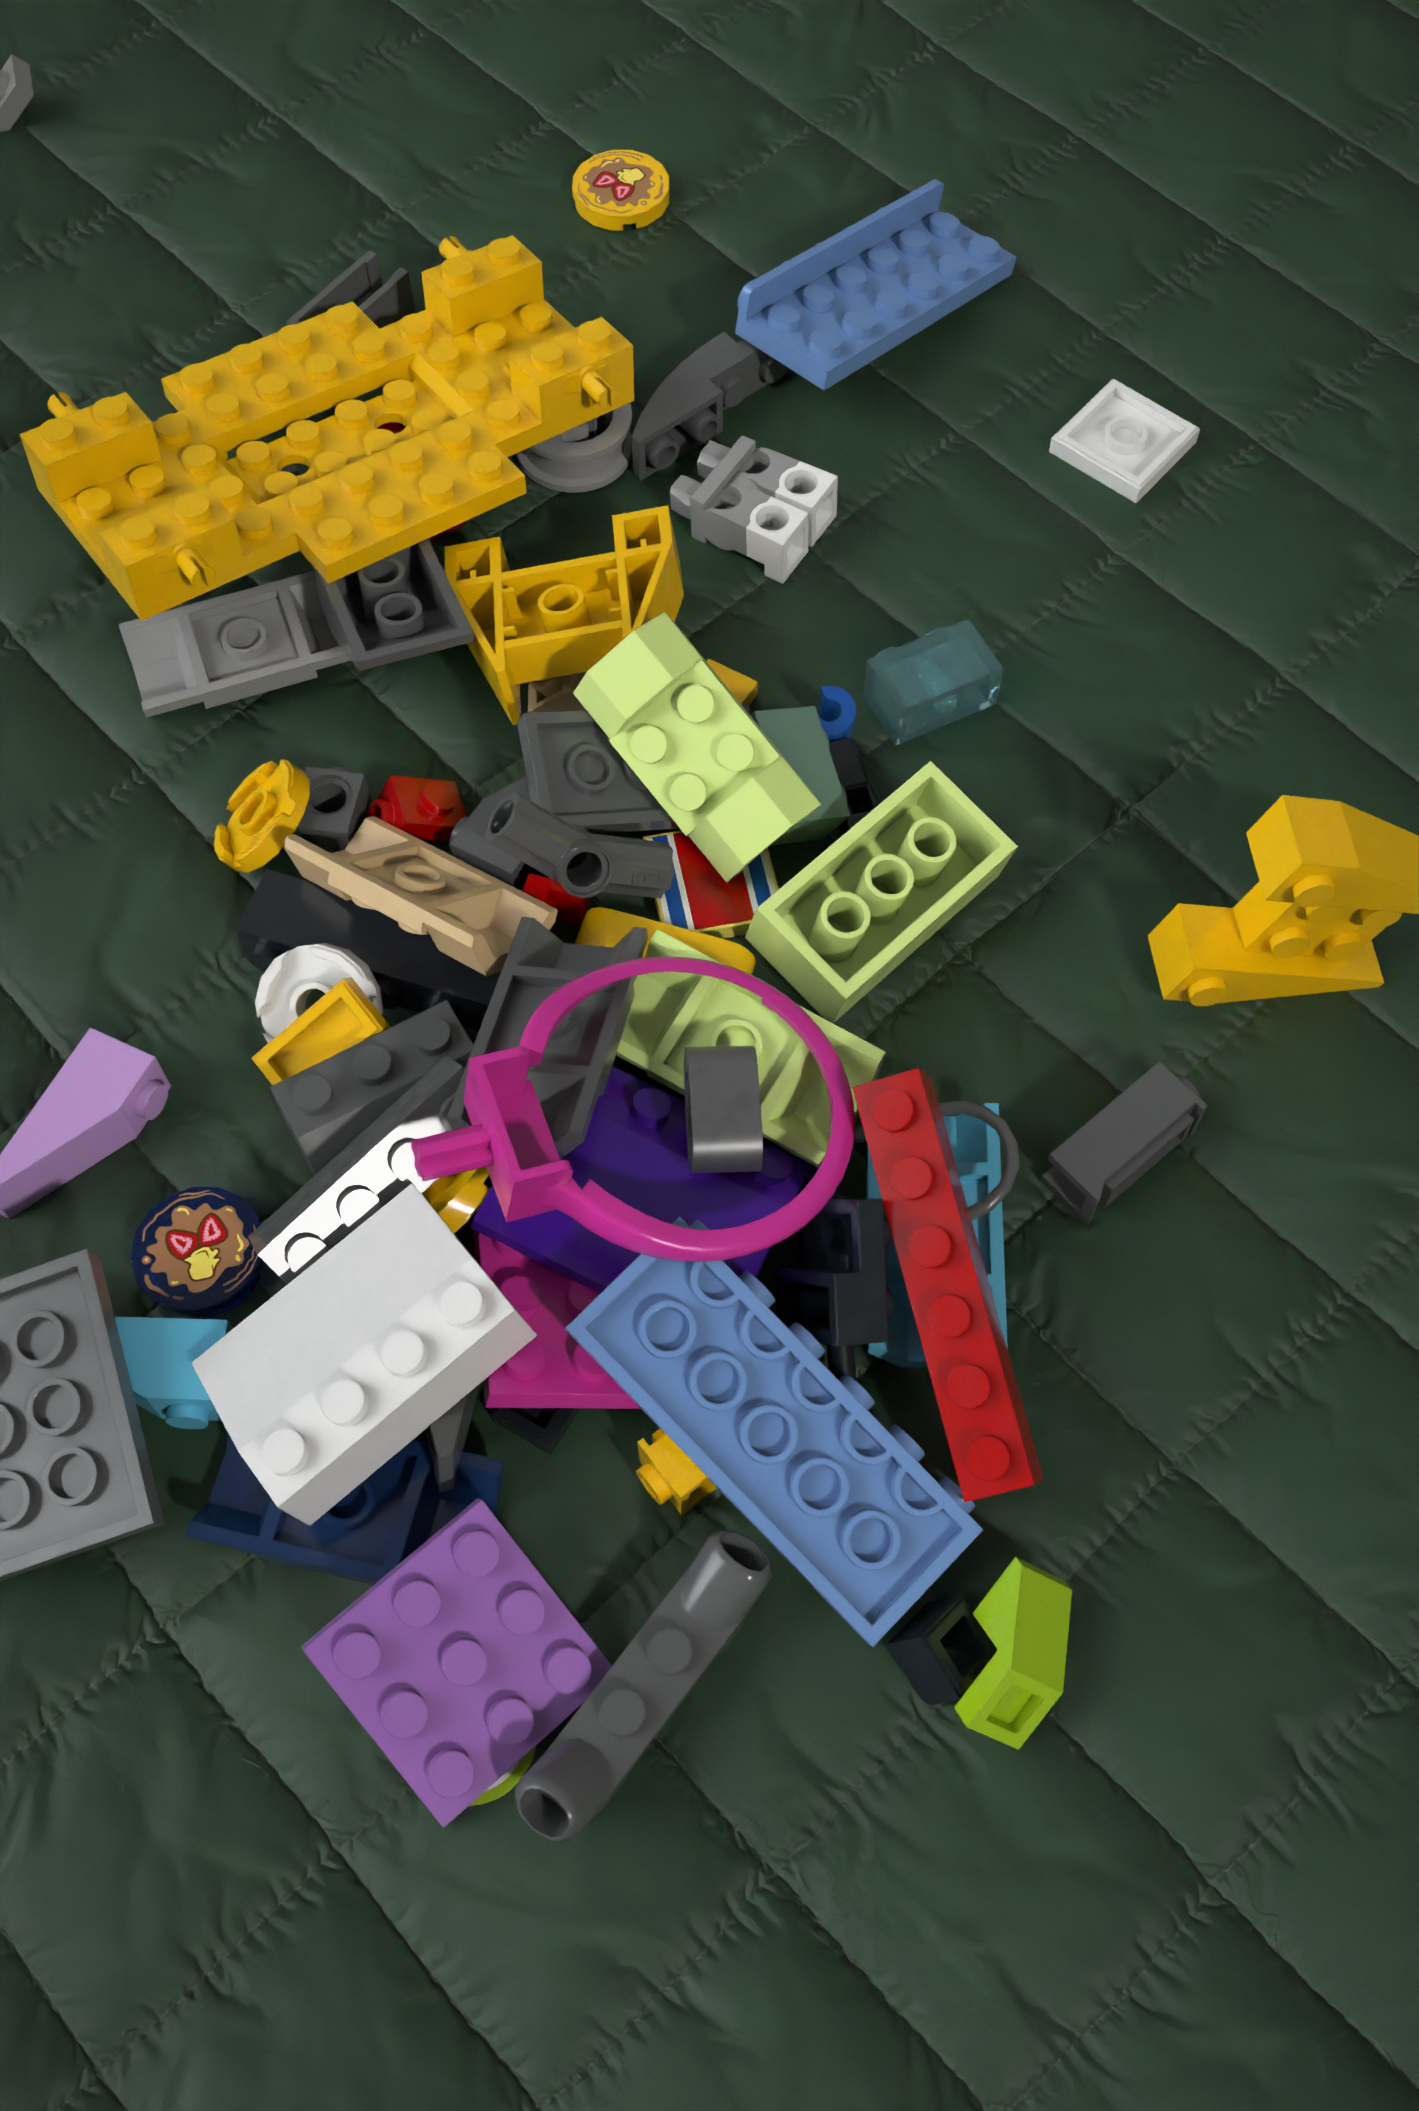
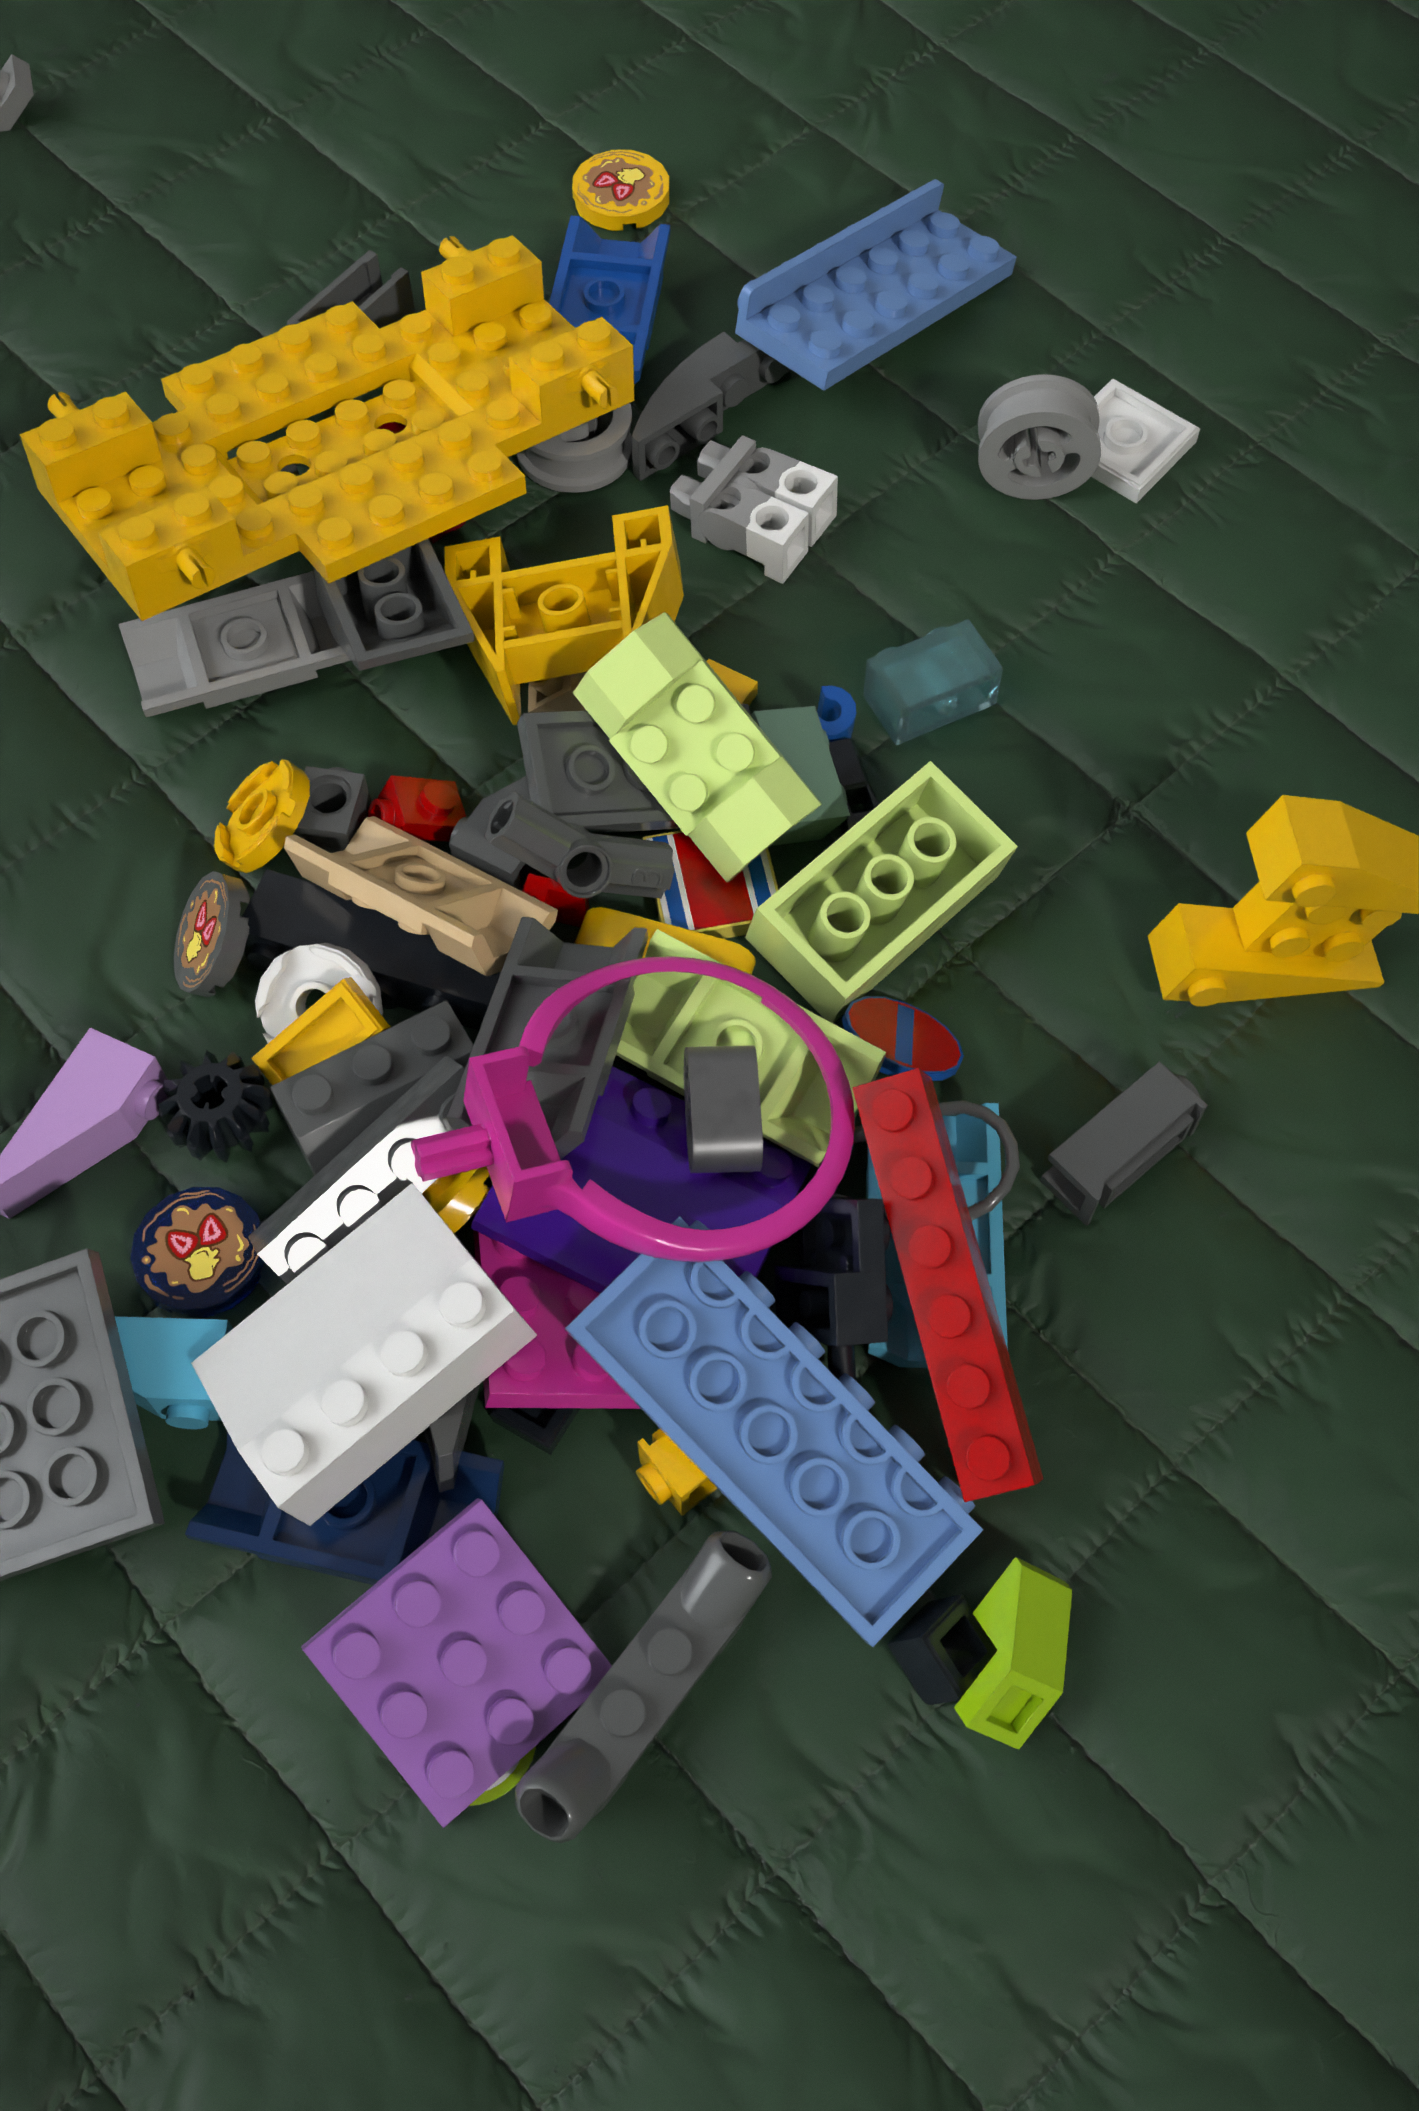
none -> black gear [158,1049,274,1163]
none -> dark grey tile [174,871,250,998]
none -> blue piece [549,215,671,384]
none -> red piece [842,996,964,1081]
none -> light grey wheel [978,374,1101,500]

